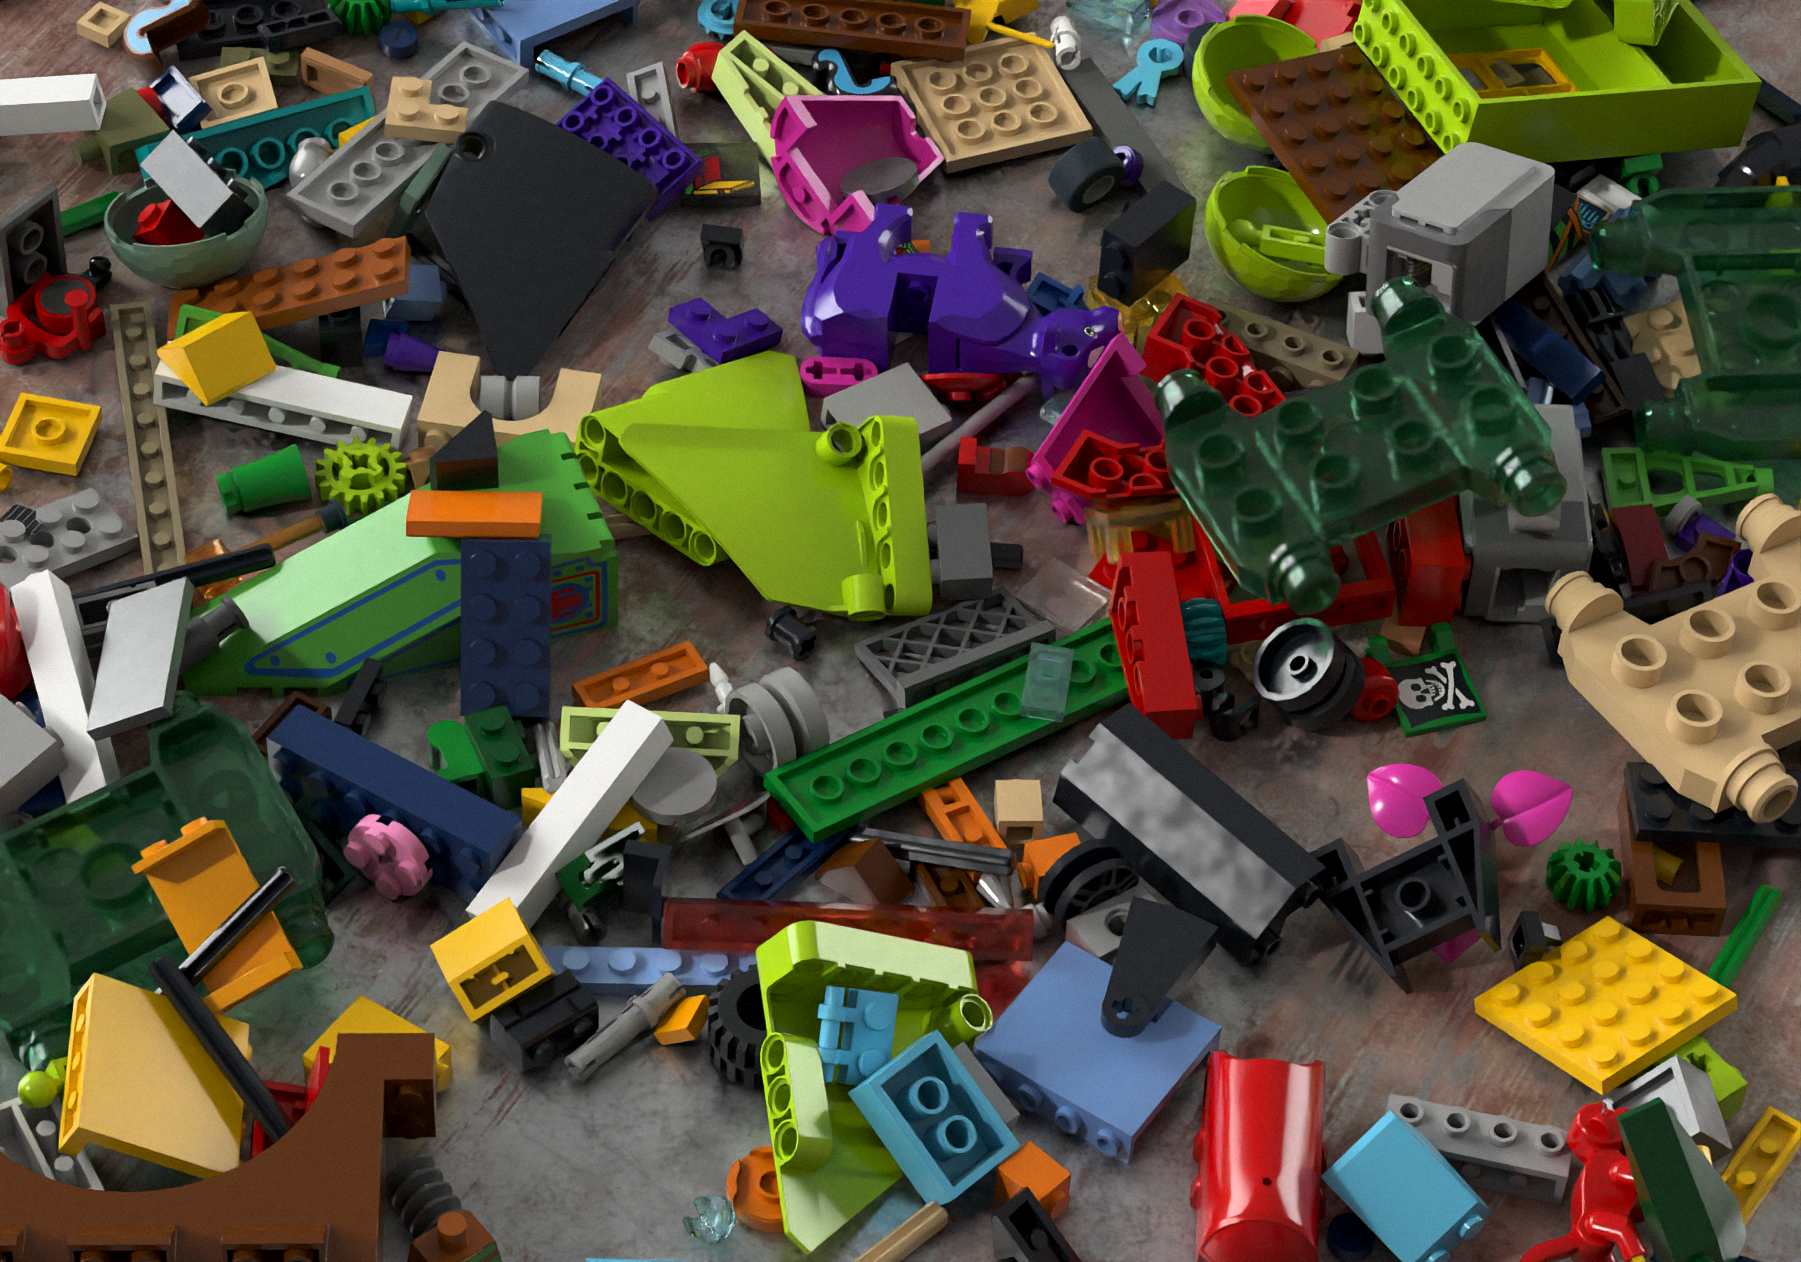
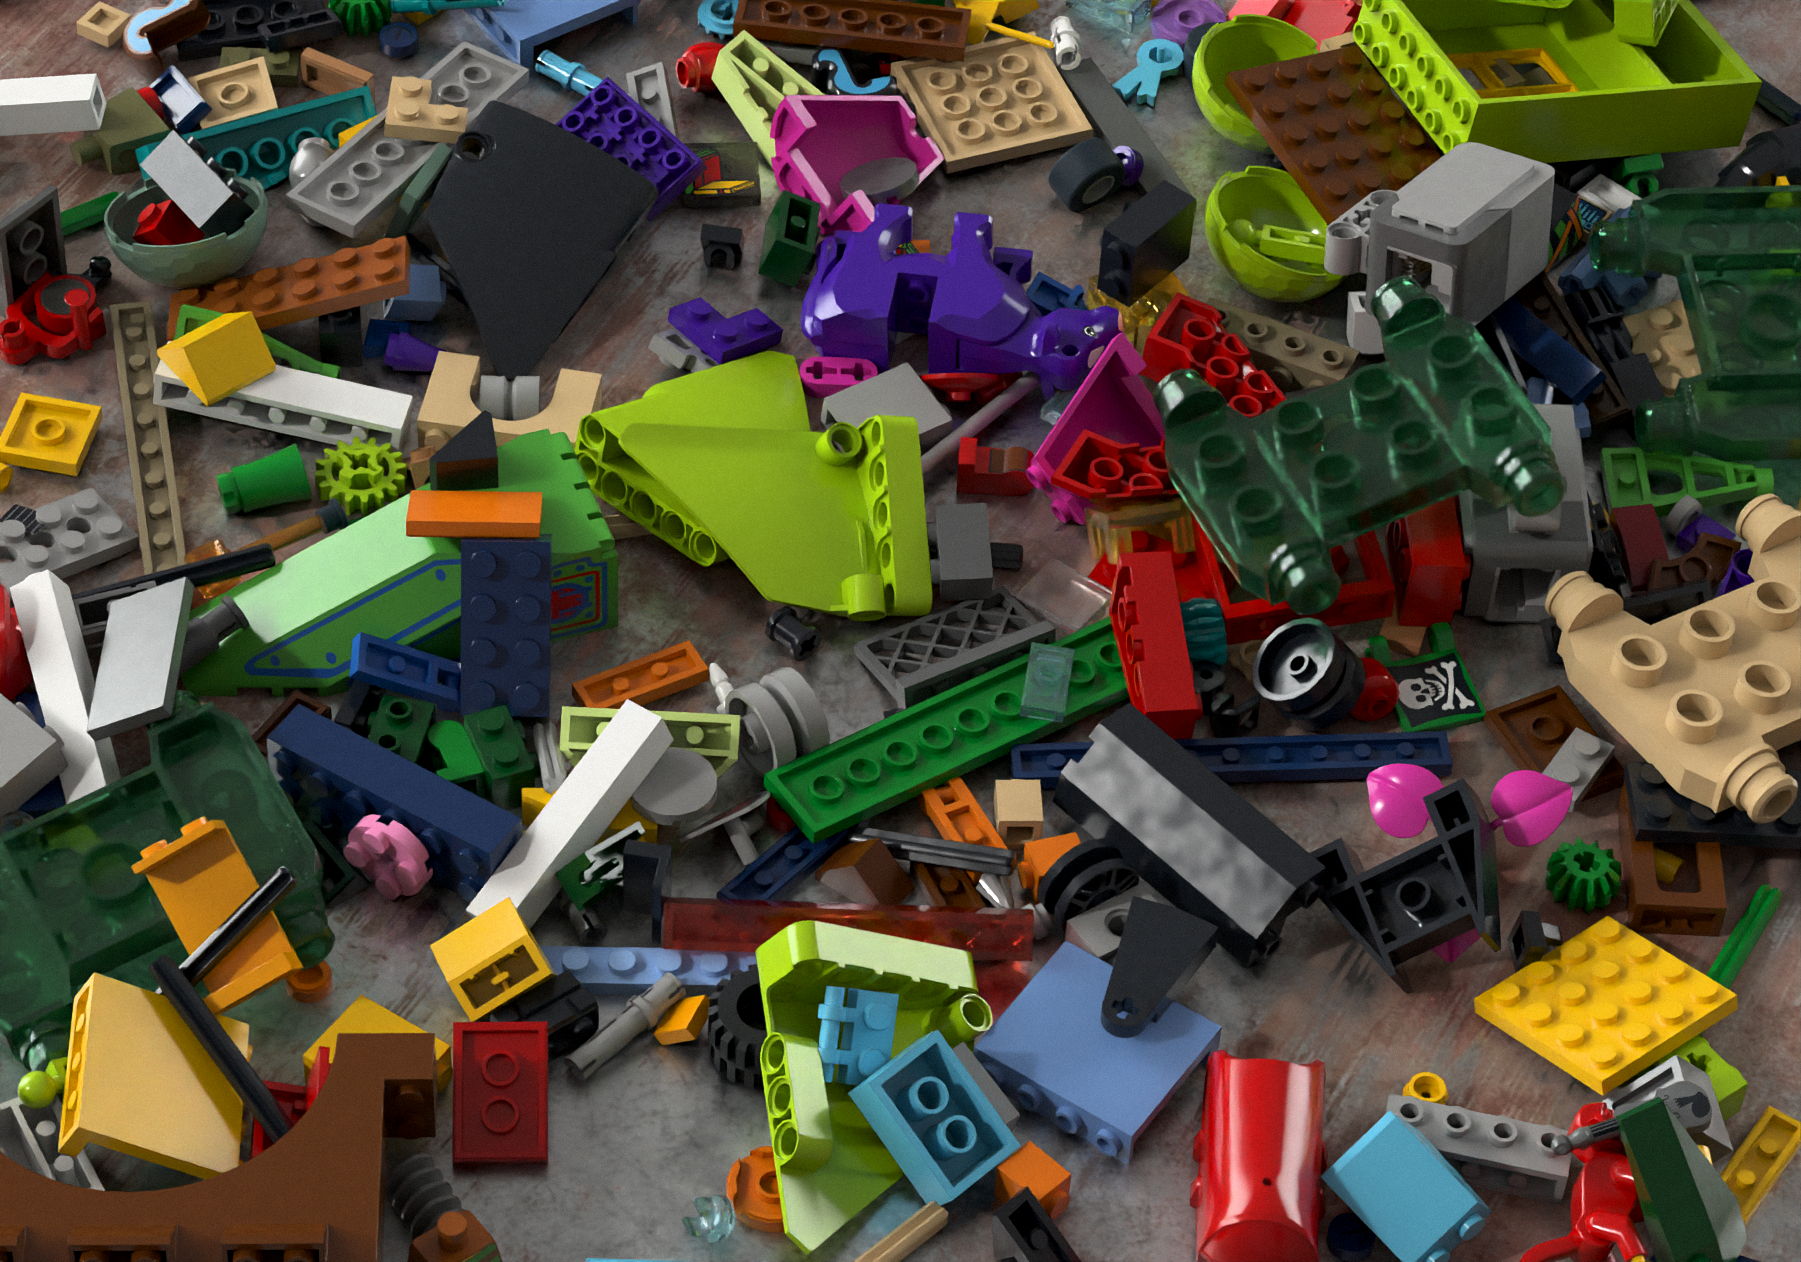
none -> orange tile [286,957,333,1003]
none -> blue plate [349,632,461,713]
none -> dark green brick [366,694,436,768]
none -> red tile [452,1021,548,1165]
none -> dark green brick [758,190,820,287]
none -> dark blue plate [1009,731,1453,789]
none -> yellow plate [1402,1072,1449,1105]
none -> reddish brown tile [1484,685,1624,802]
none -> light grey piece [1542,727,1615,813]
none -> dark grey piece [1551,1081,1713,1156]

